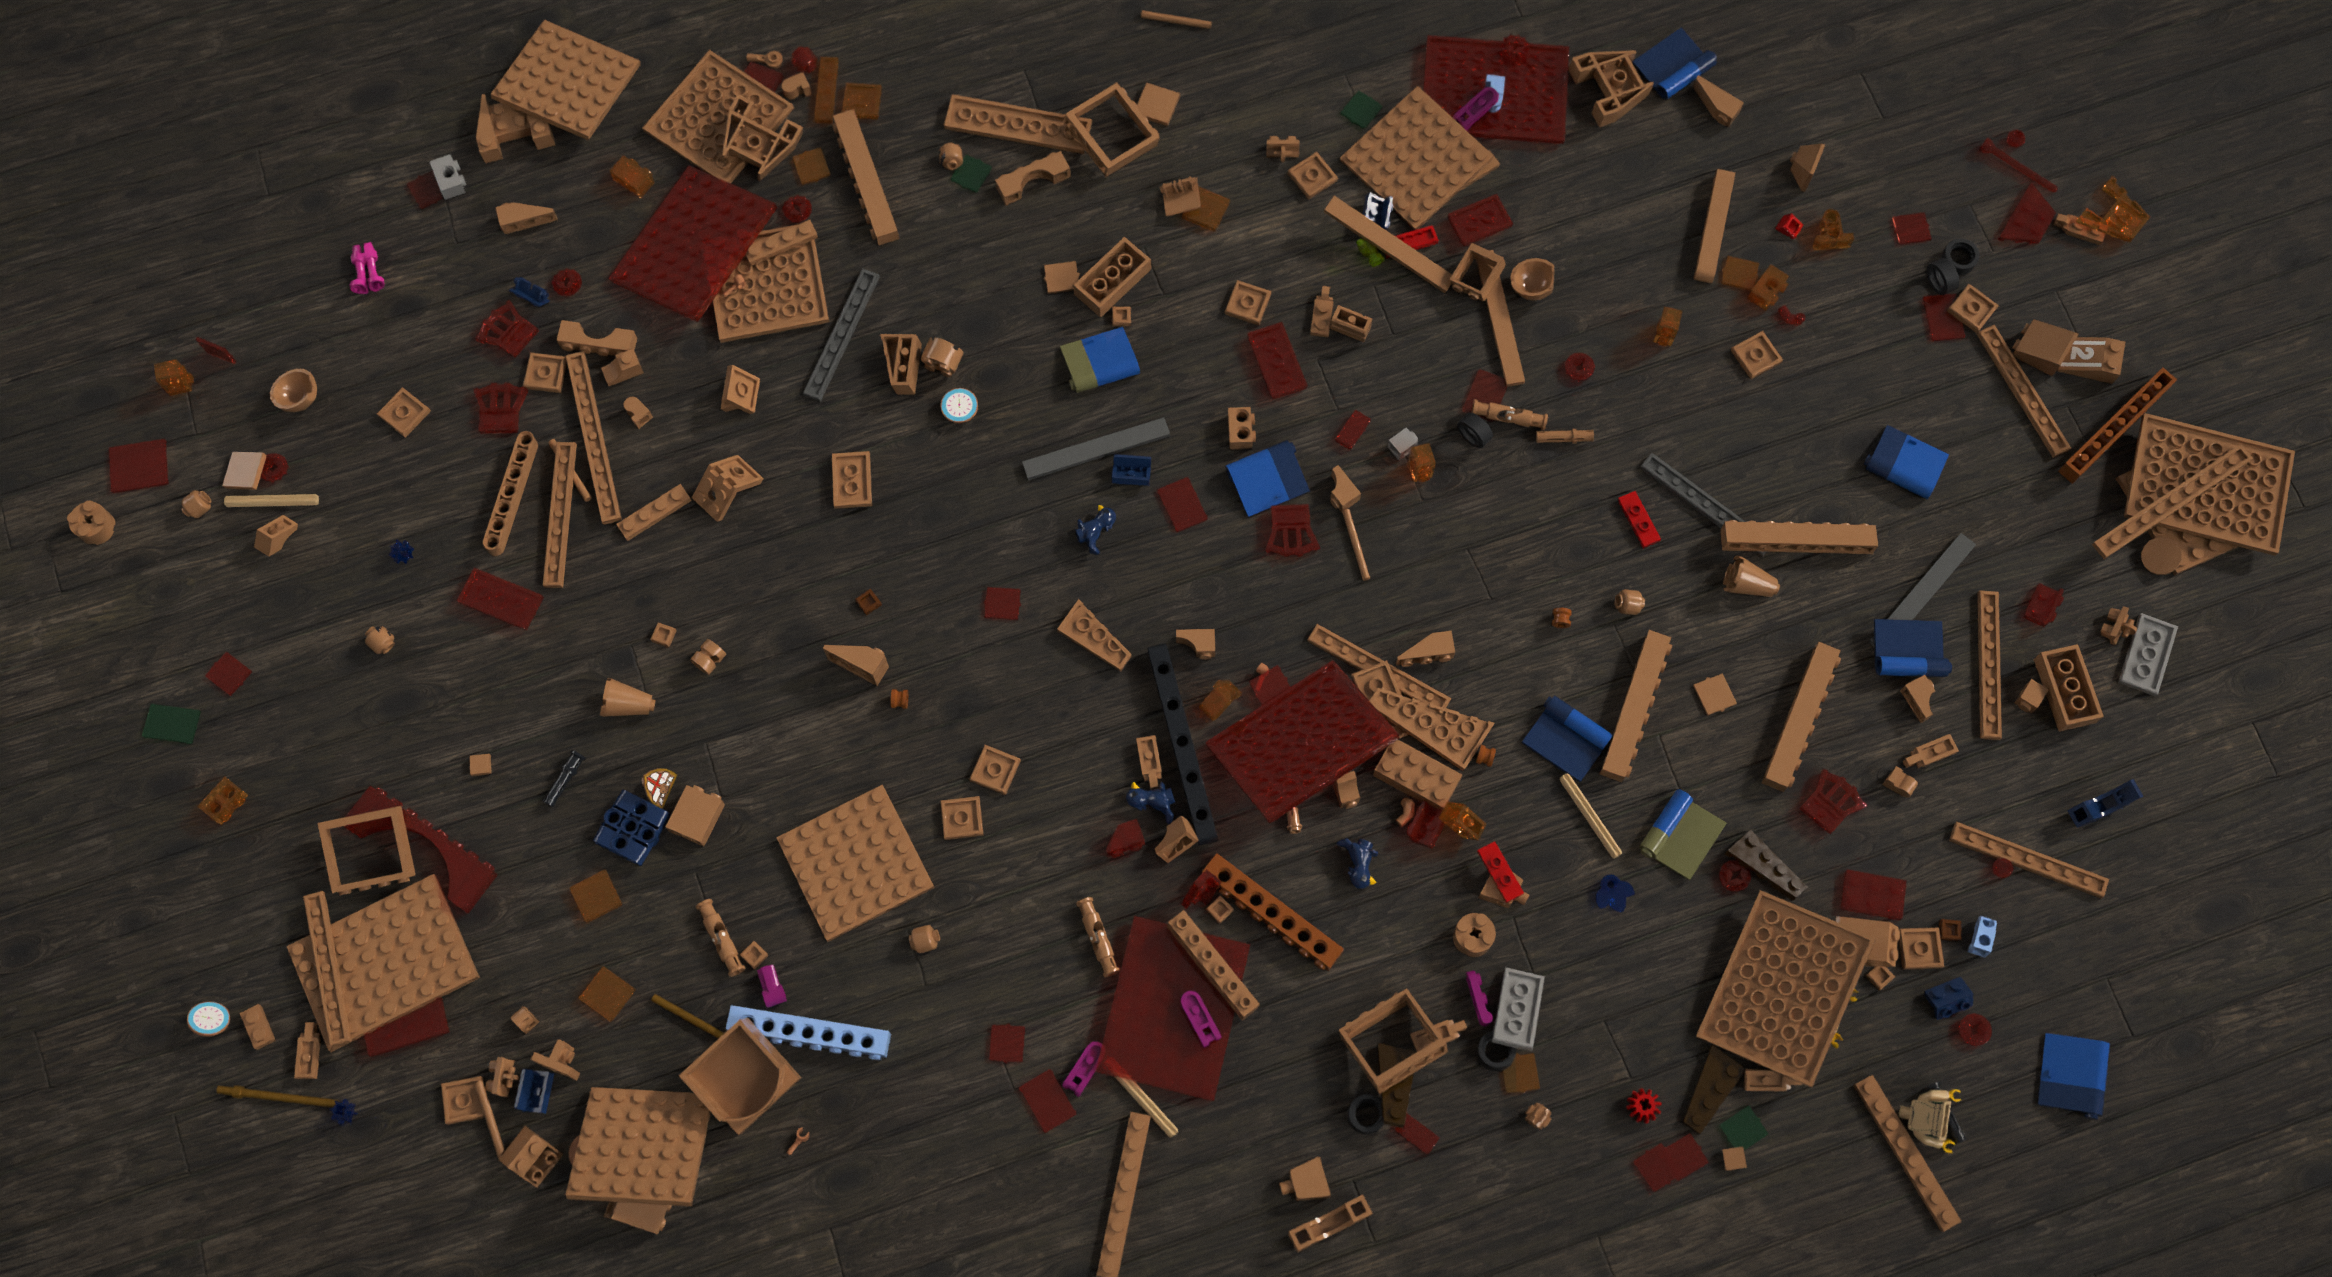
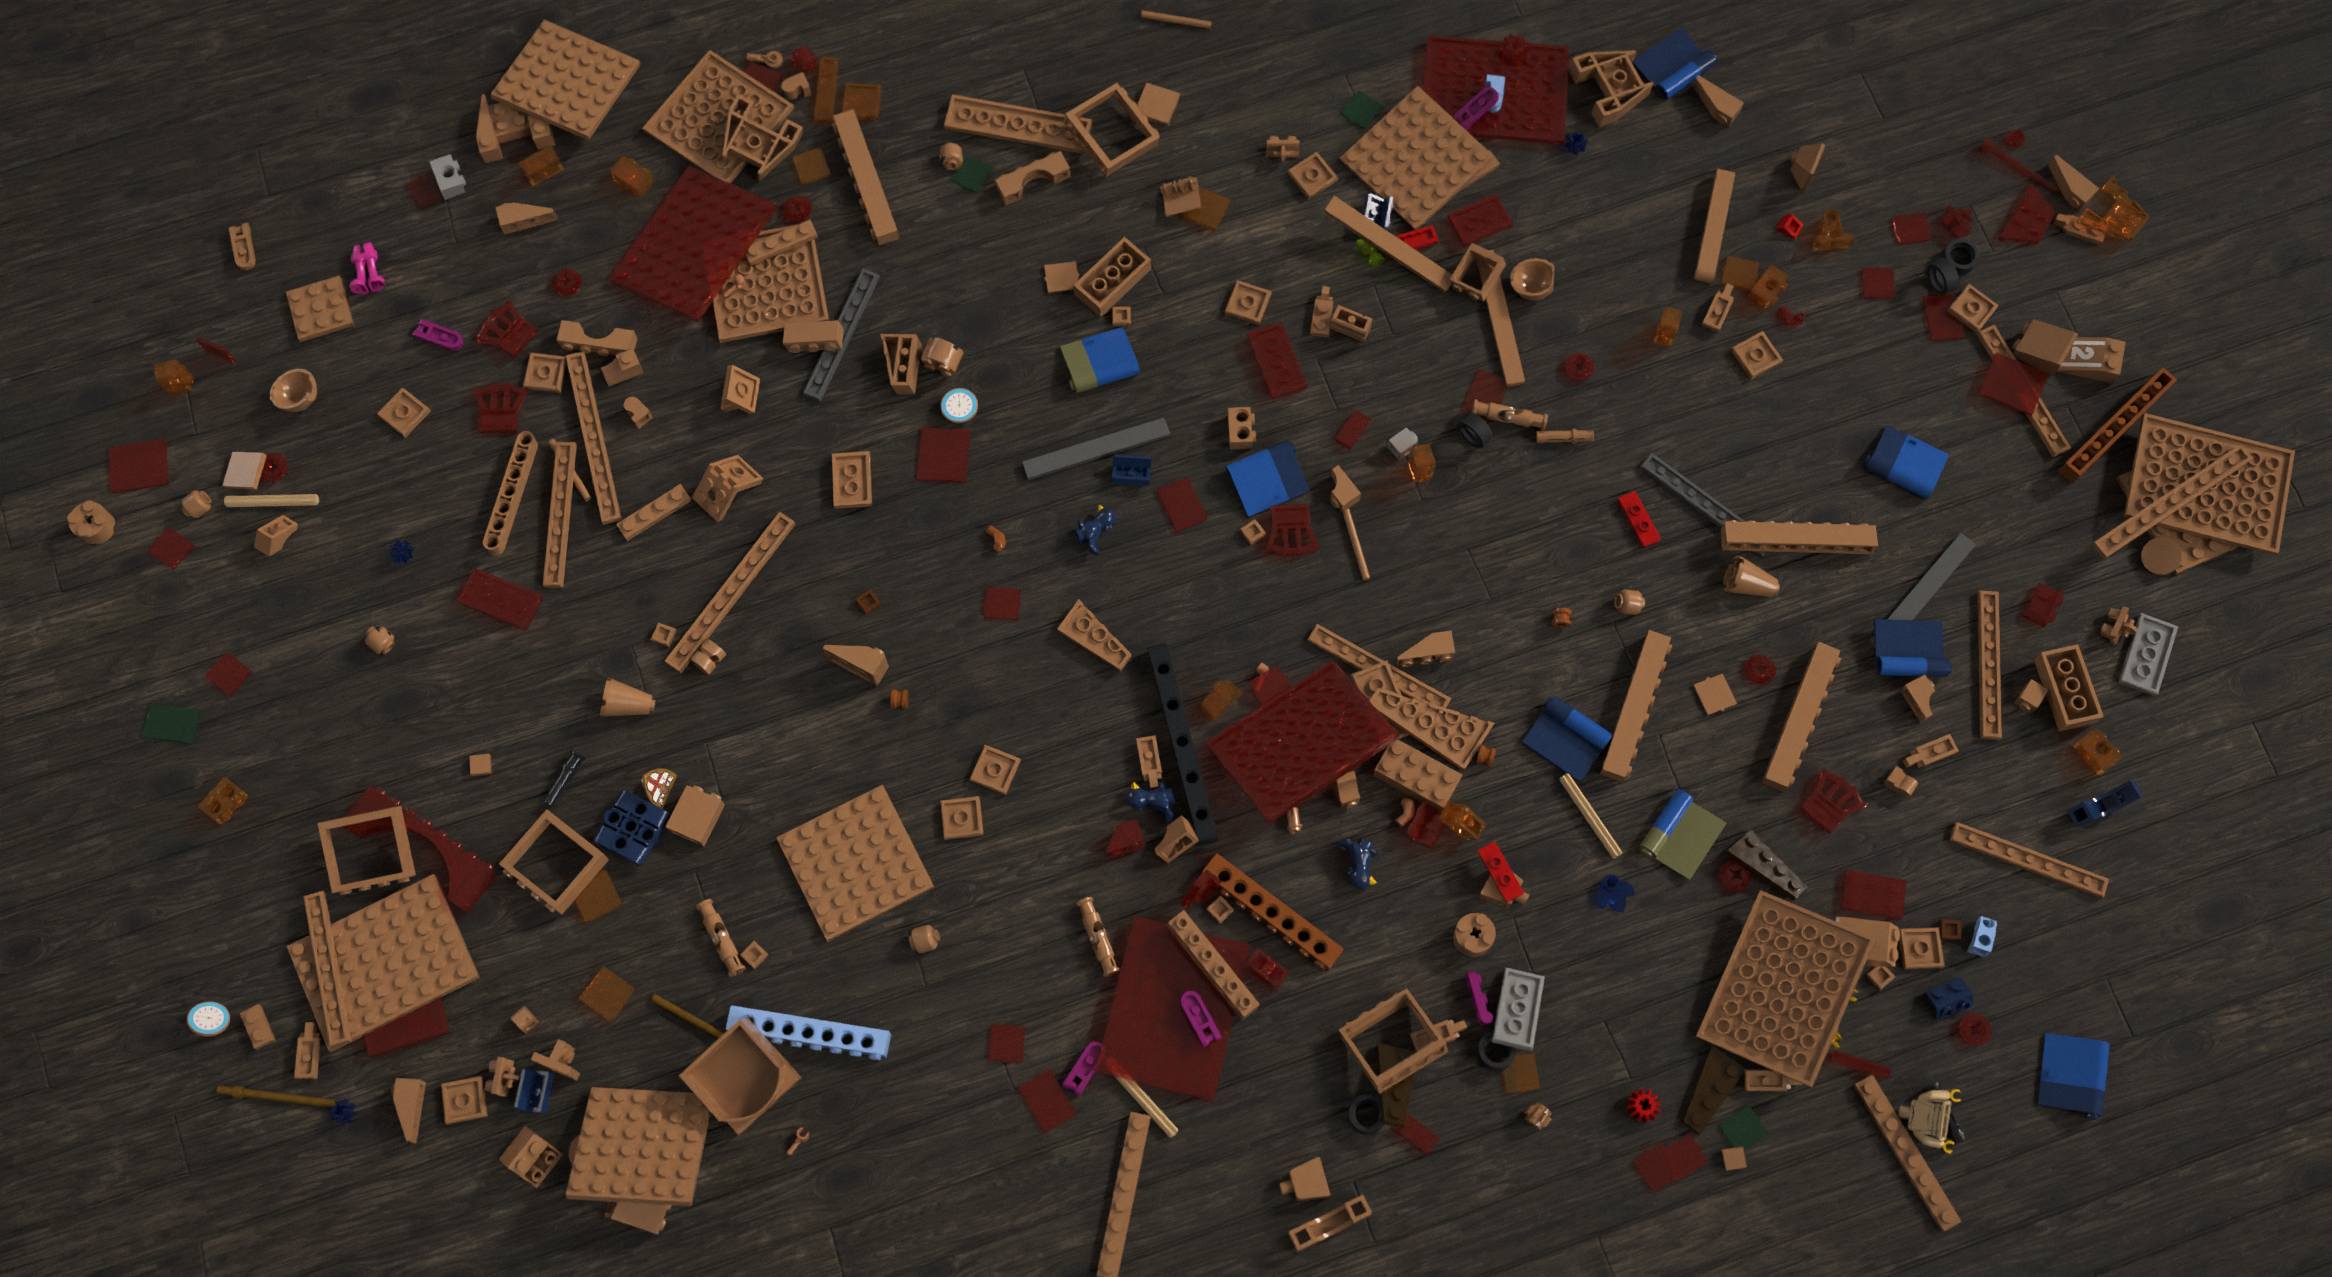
medium nougat bar [474,1081,505,1161] -> none
dark blue hinge [509,277,550,307] -> none
magenta piece [757,965,787,1008] -> none
medium nougat arch [1176,629,1215,660] -> none
clear red plate [1992,858,2013,878] -> none
none -> clear red piece [148,527,195,570]
none -> medium nougat plate [229,223,256,270]
none -> medium nougat plate [286,276,354,342]
none -> medium nougat slope [391,1078,426,1144]
none -> magenta plate [412,319,463,351]
none -> medium nougat window [499,809,609,915]
none -> clear orange brick [519,145,564,186]
none -> medium nougat plate [665,512,795,673]
none -> medium nougat brick [783,320,844,353]
none -> clear red piece [917,427,971,483]
none -> dark orange arm [986,525,1006,552]
none -> medium nougat tile [1240,519,1266,546]
none -> clear red brick [1245,948,1289,992]
none -> clear blue gear [1564,131,1588,155]
none -> medium nougat hinge [1701,283,1734,333]
none -> clear red gear [1745,654,1776,685]
none -> clear red axle [1830,1050,1891,1079]
none -> clear red piece [1862,266,1895,300]
none -> clear red hips [1940,204,1974,239]
none -> clear red piece [1979,353,2048,416]
none -> medium nougat slope [2048,155,2099,211]
none -> clear orange brick [2073,727,2123,776]

